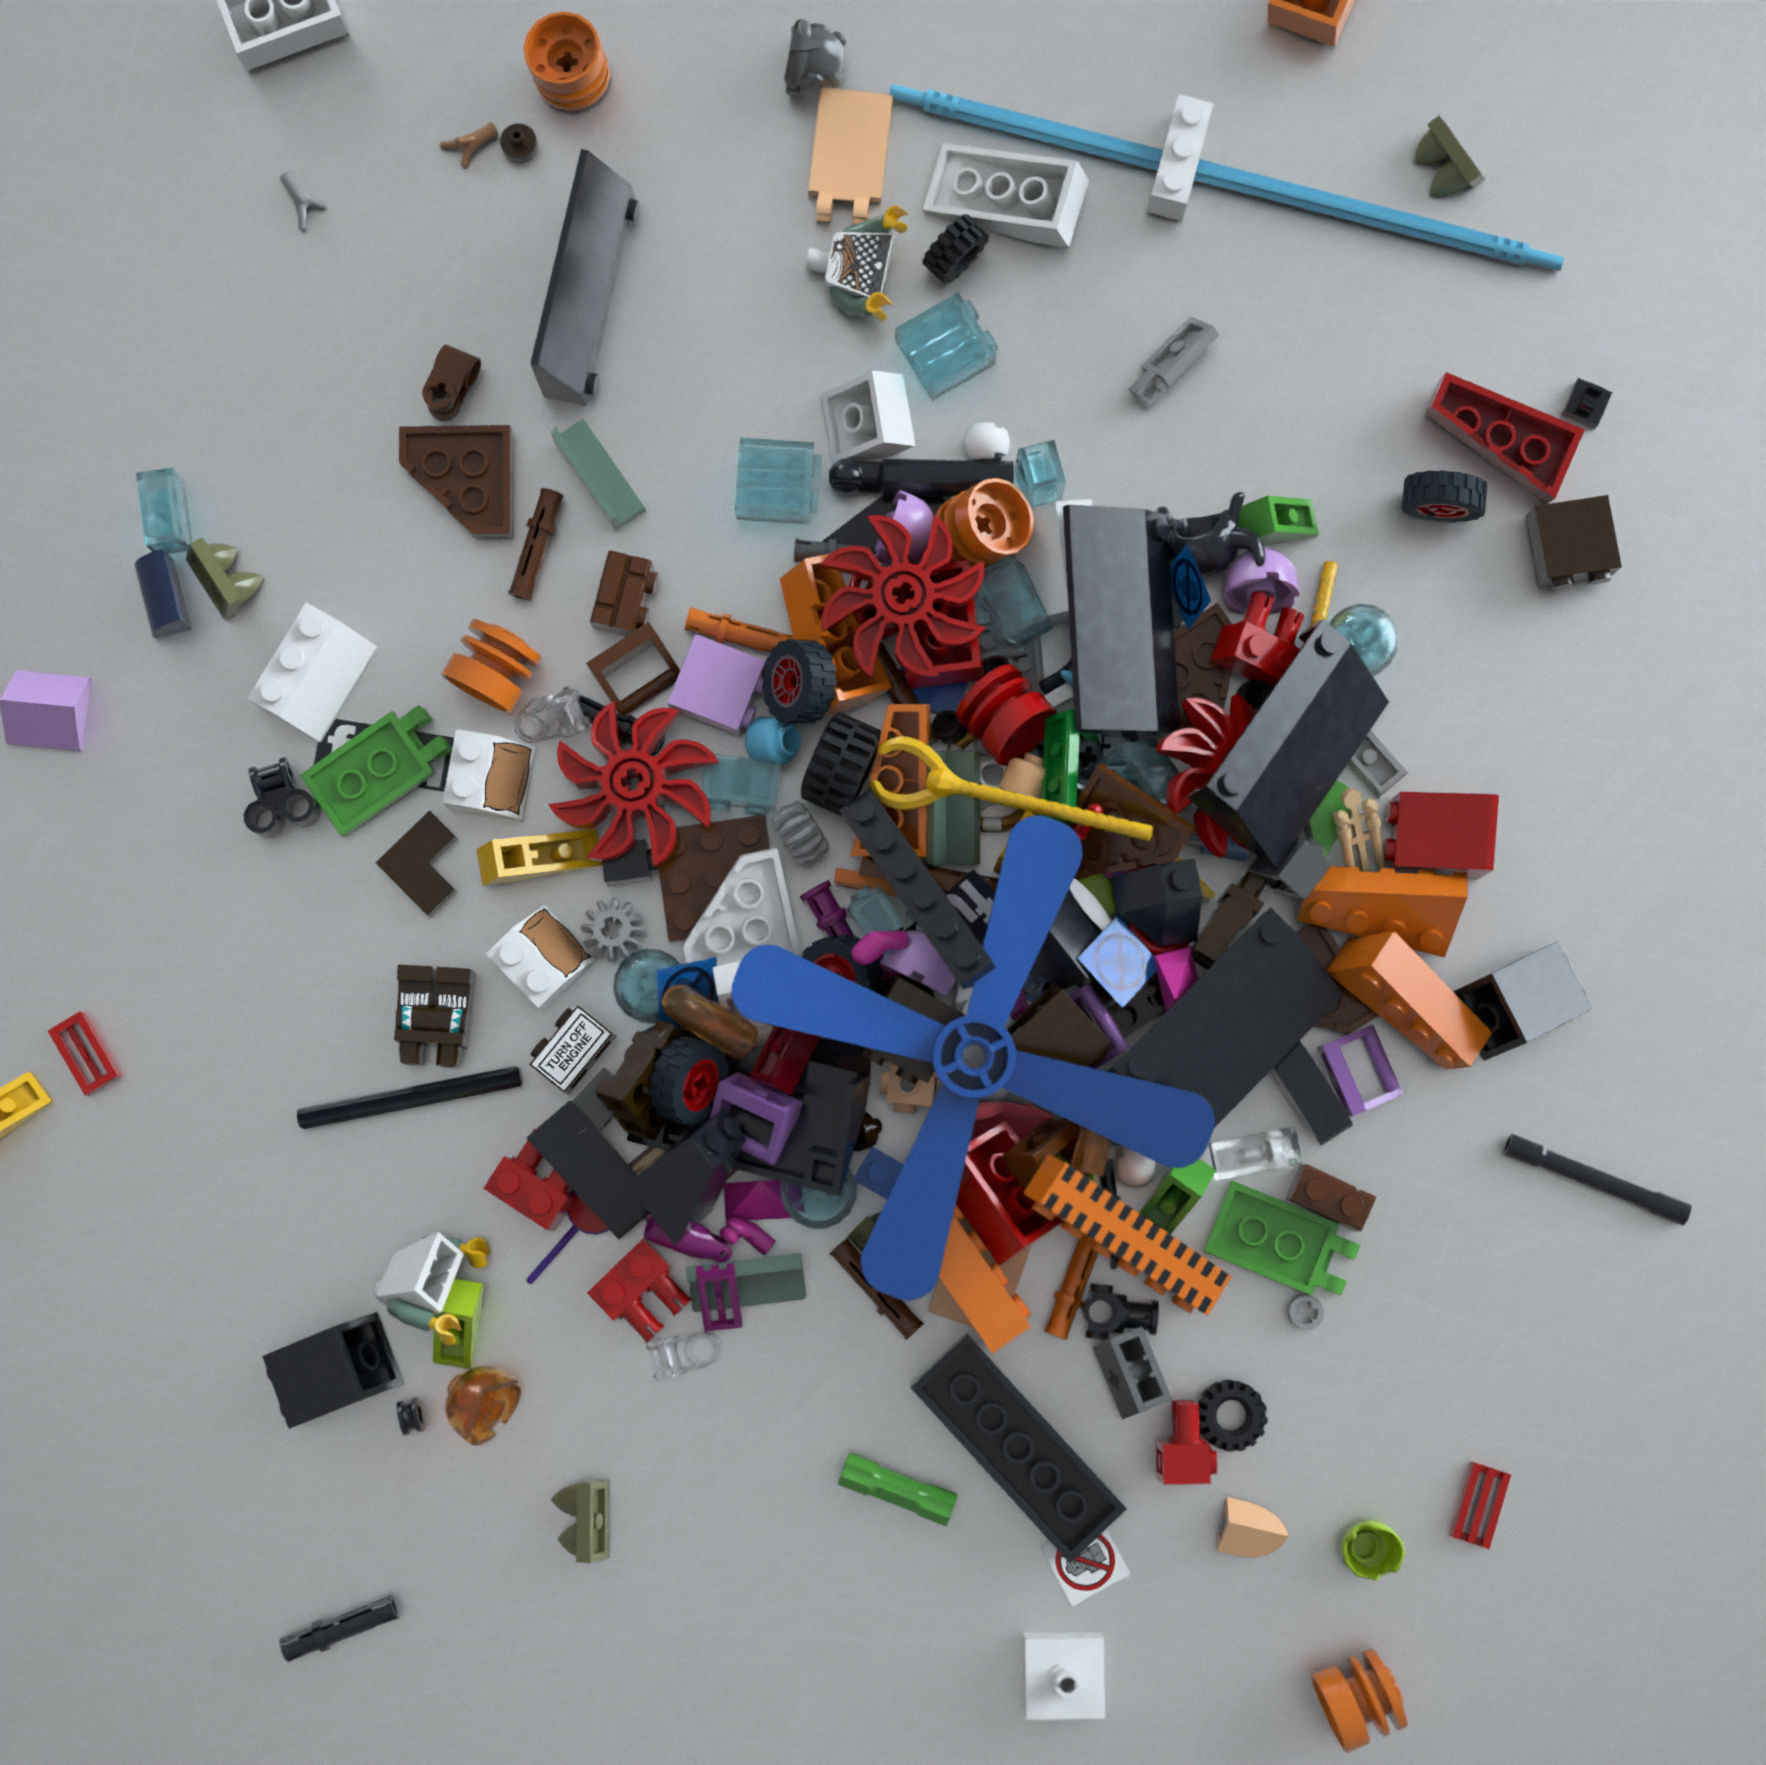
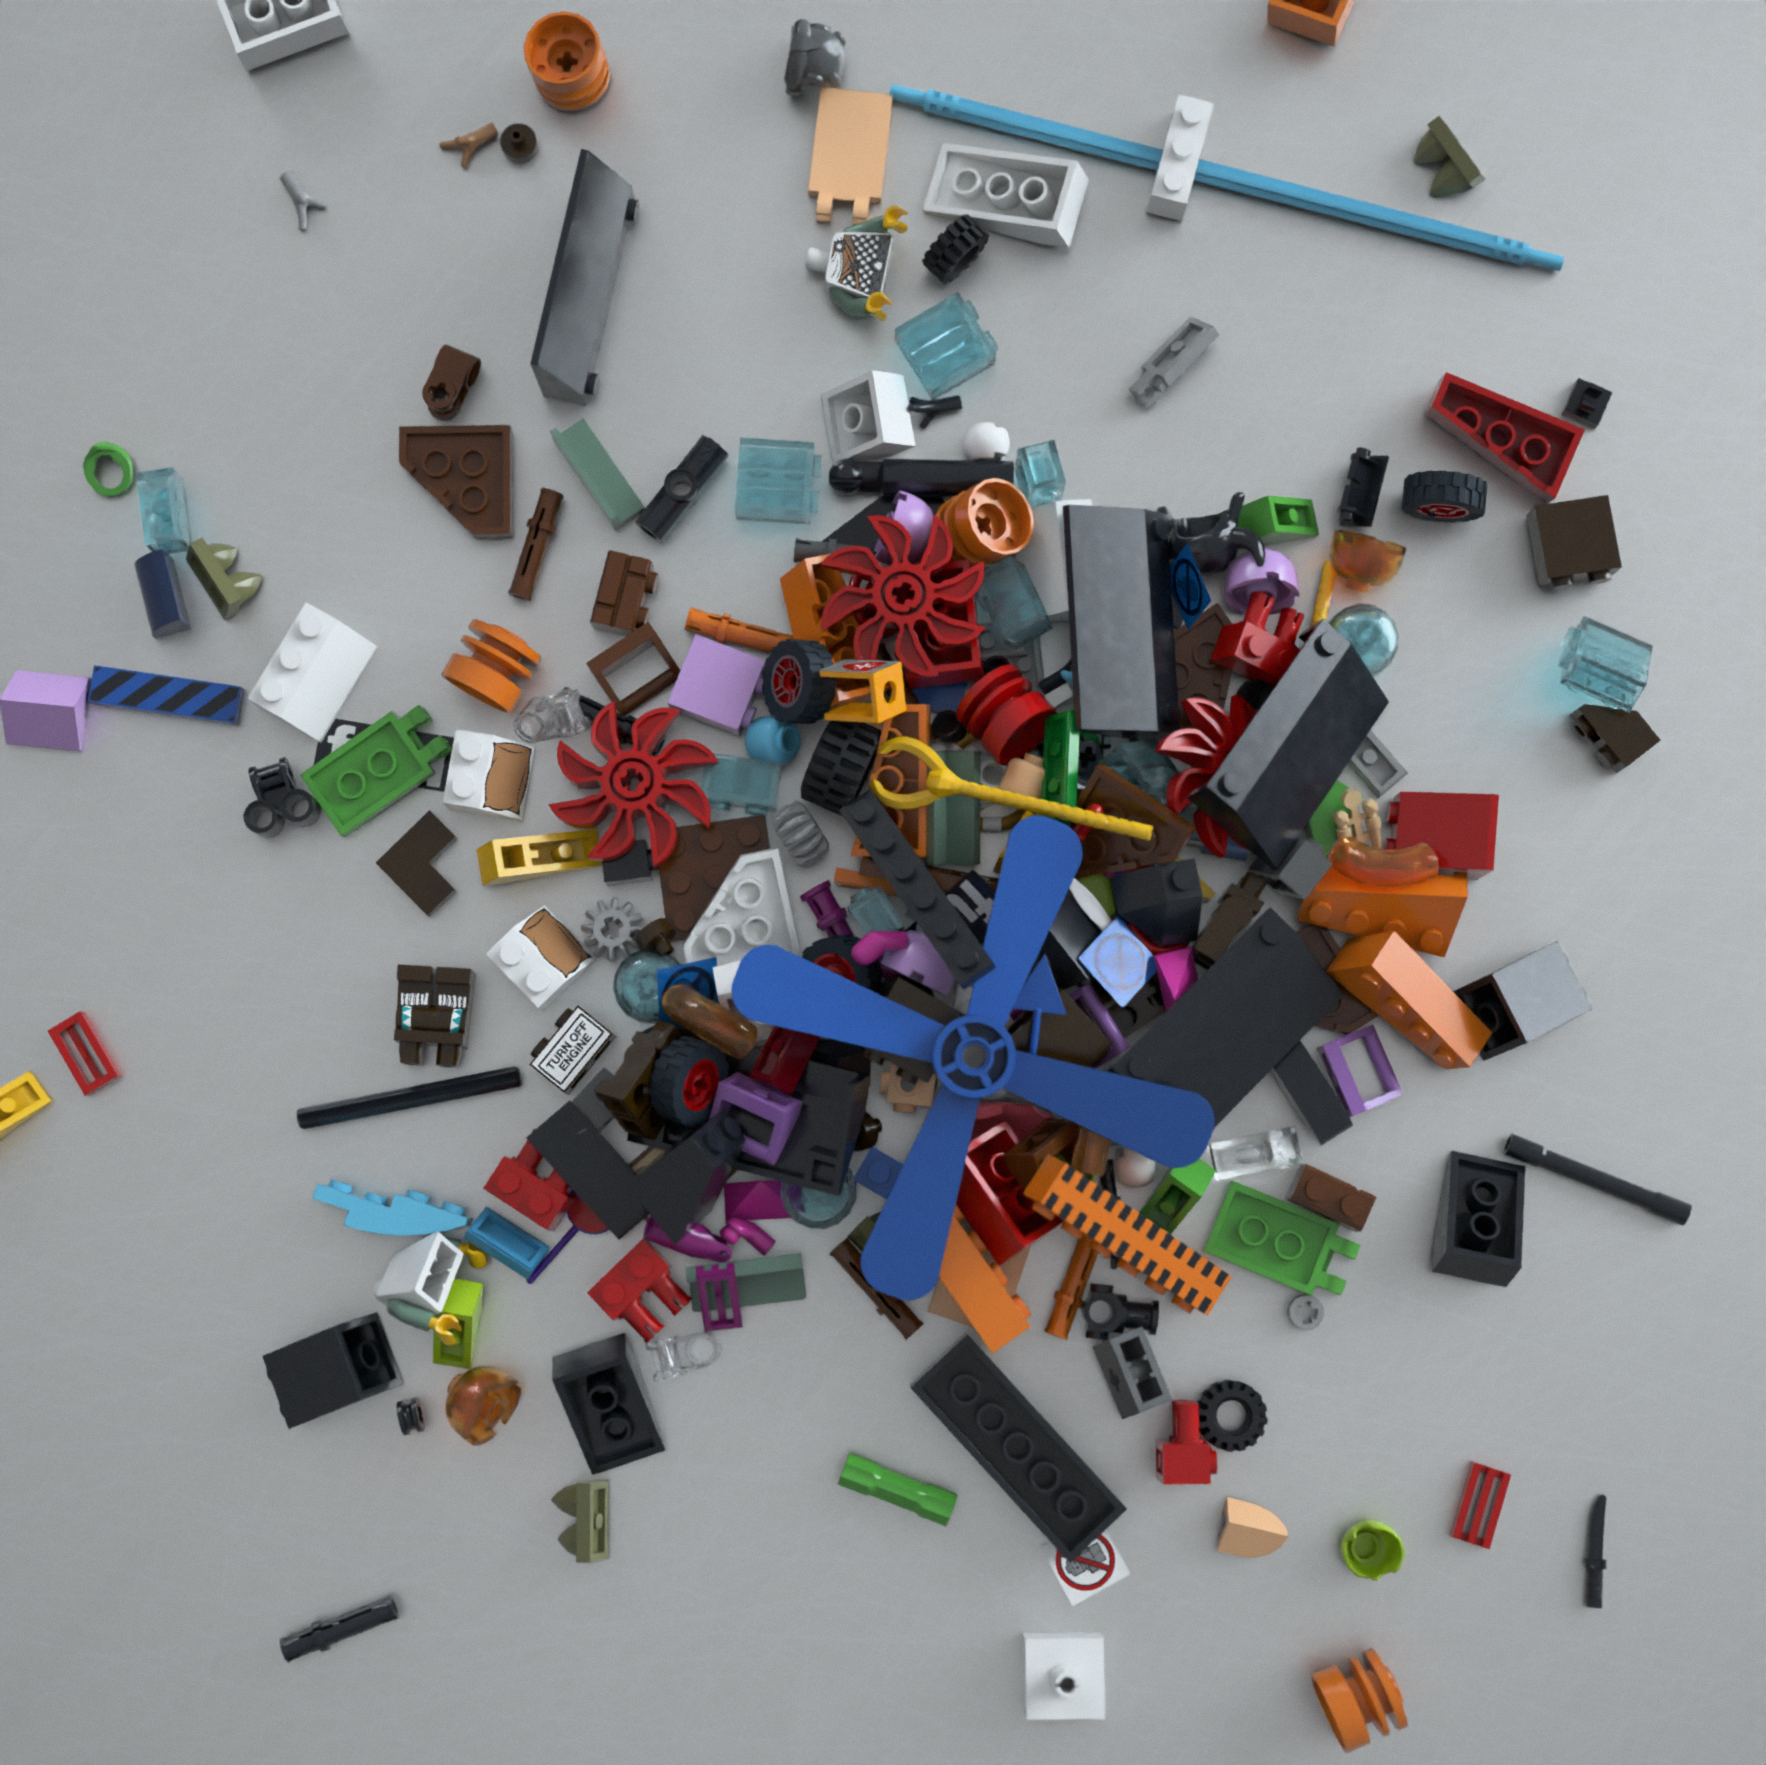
none -> bright green piece [83,442,133,497]
none -> tile [87,665,244,725]
none -> medium azure slope [312,1179,473,1236]
none -> dark azure tile [464,1207,550,1280]
none -> black slope [552,1333,665,1475]
none -> black piece [635,435,729,543]
none -> dark brown tile [635,918,676,958]
none -> light orange piece [819,659,906,723]
none -> black bar [908,395,962,429]
none -> blue piece [1013,954,1067,1055]
none -> clear orange cylinder [1329,529,1407,592]
none -> clear orange cylinder [1329,836,1439,887]
none -> black hinge [1337,447,1389,527]
none -> black slope [1432,1151,1525,1287]
none -> clear light blue brick [1558,616,1653,713]
none -> dark brown slope [1570,704,1661,773]
none -> black piece [1585,1495,1607,1608]

